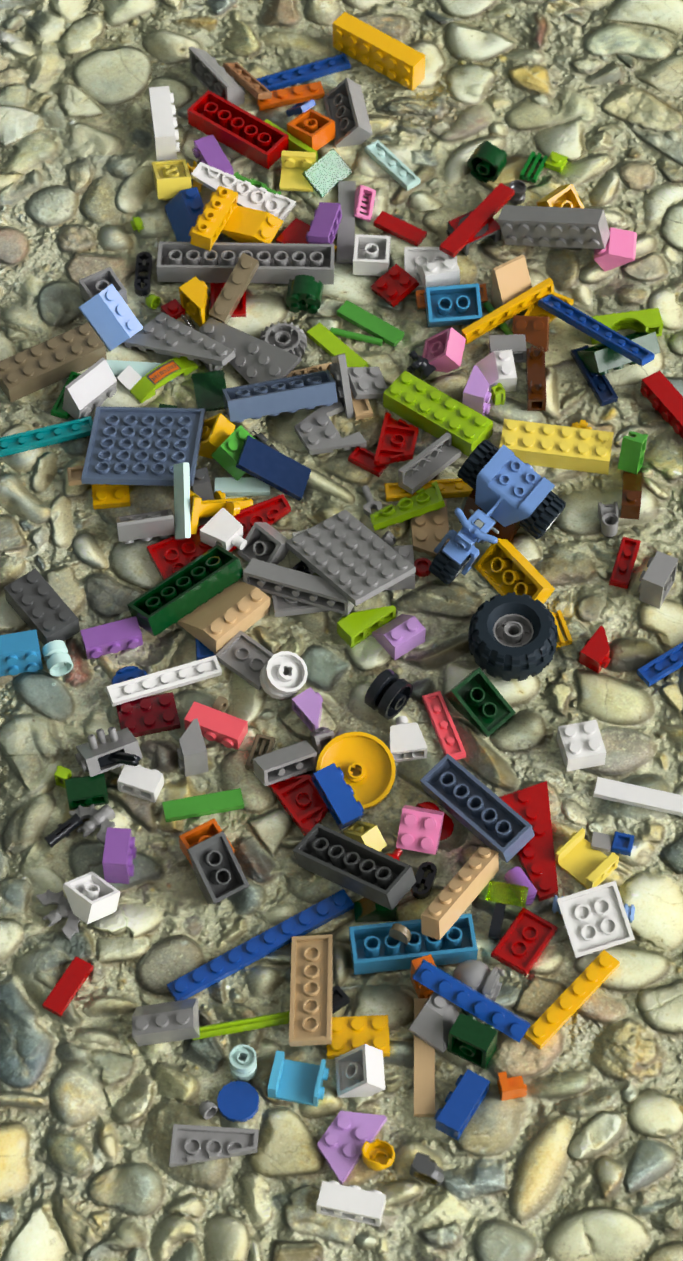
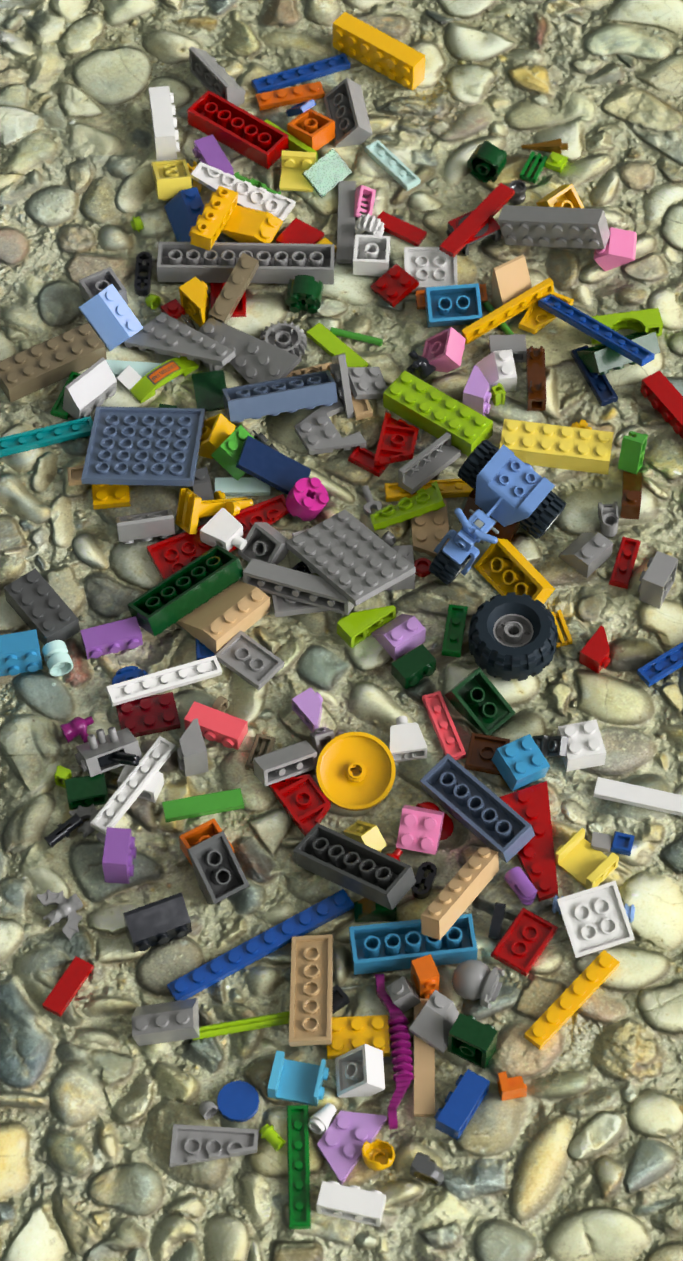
white slope [63,871,120,924] -> none
light aqua tile [173,463,191,540] -> none
medium nougat tile [223,62,272,100] -> none
light aqua wheel [229,1044,257,1082] -> none
white wheel [259,651,308,700] -> none
medium lavender brick [306,202,342,244] -> none
blue brick [311,763,364,830] -> none
bright green tile [337,300,405,347] -> none
black wheel [365,669,413,720] -> none
dark tan tile [389,923,411,945] -> none
blue plate [412,959,530,1042] -> none
white slope [417,259,460,289] -> none
clear neon green tile [486,880,529,908] -> none
dark orange wing [513,315,550,351] -> none
none -> magenta piece [60,716,94,743]
none -> white tile [90,736,176,835]
none -> black slope [123,893,192,953]
none -> lime pin [259,1124,286,1151]
none -> dark pink brick [286,477,329,521]
none -> green tile [287,1105,311,1229]
none -> white cone [308,1103,337,1135]
none -> white gear [354,214,384,236]
none -> magenta piece [375,974,414,1130]
none -> light grey brick [386,976,421,1013]
none -> dark green brick [391,644,436,689]
none -> green tile [441,604,468,658]
none -> reddish brown tile [464,733,510,776]
none -> dark azure brick [492,734,550,791]
none -> pearl gold piece [521,138,568,154]
none -> dark grey slope [532,735,568,757]
none -> light grey slope [558,532,613,578]

